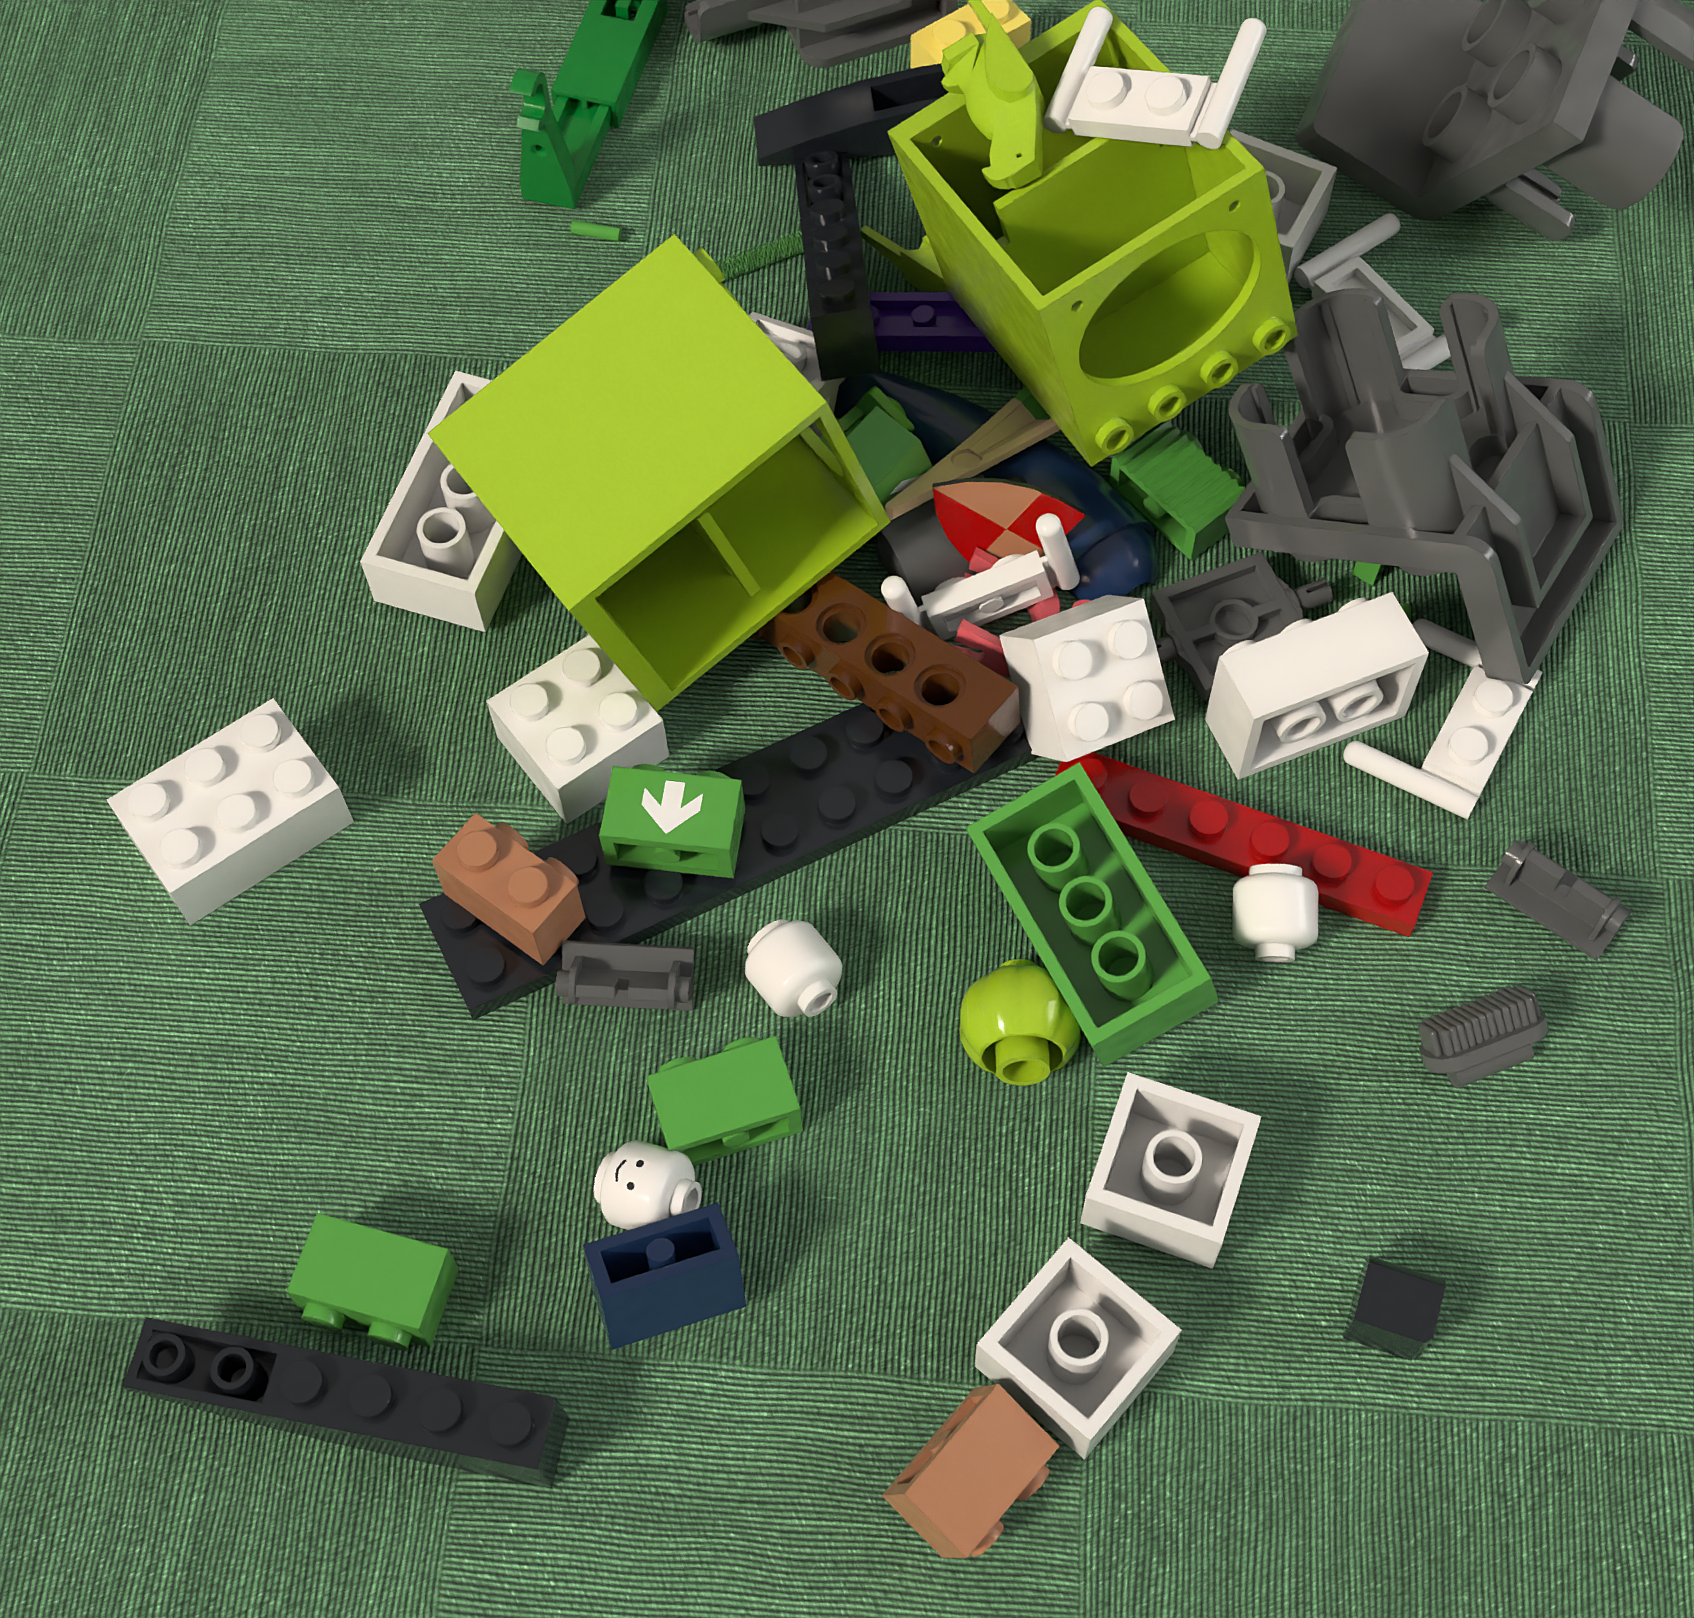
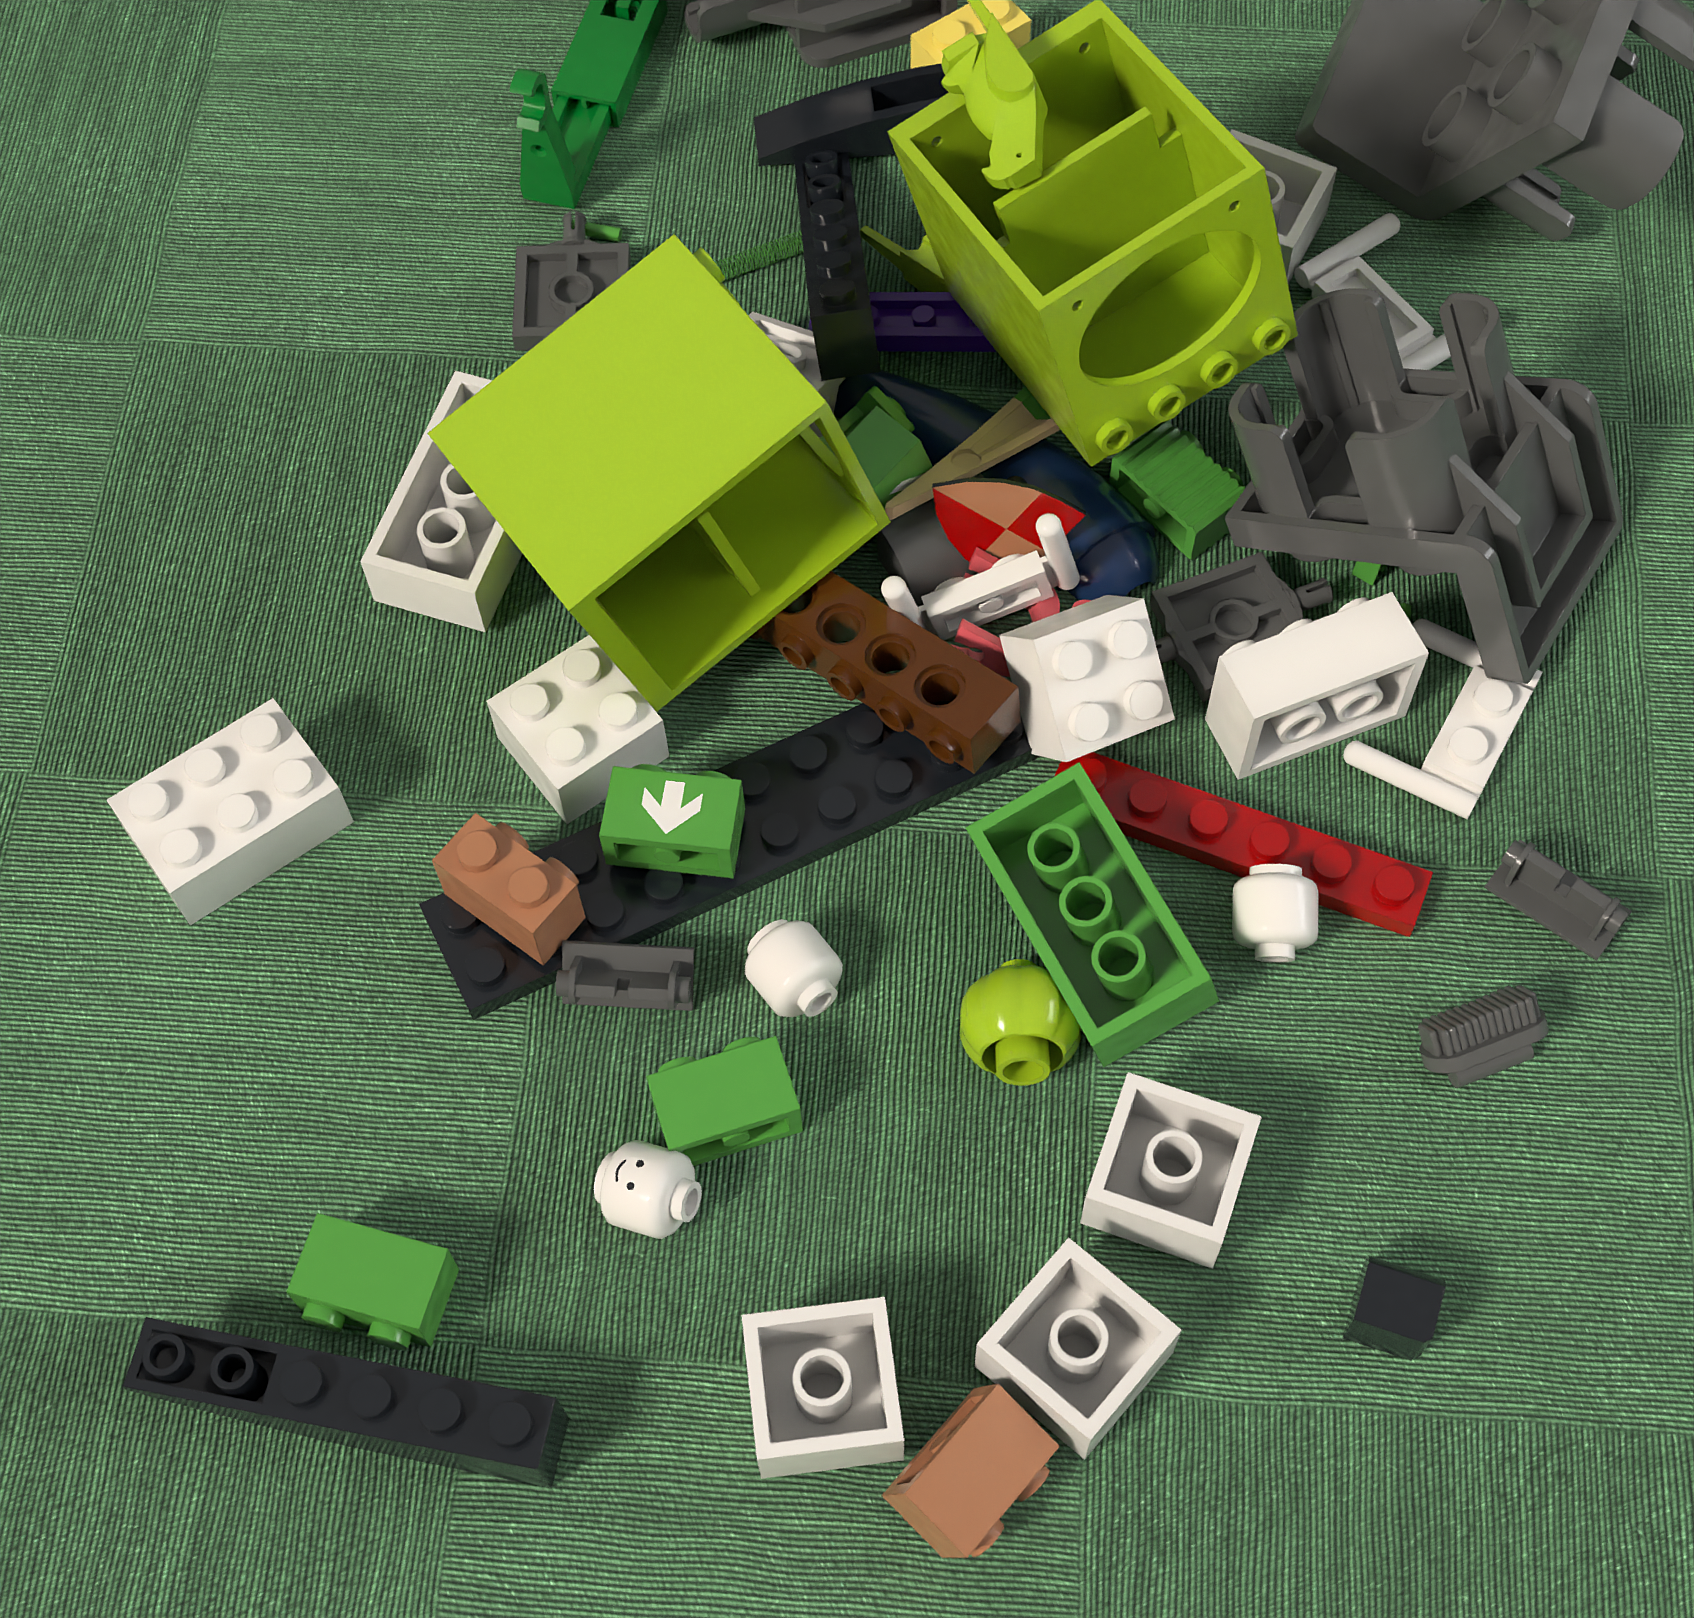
dark blue brick [583,1202,746,1350] -> none
white plate [1043,7,1267,149] -> none
none -> dark grey plate [512,211,631,351]
none -> white brick [742,1297,904,1479]

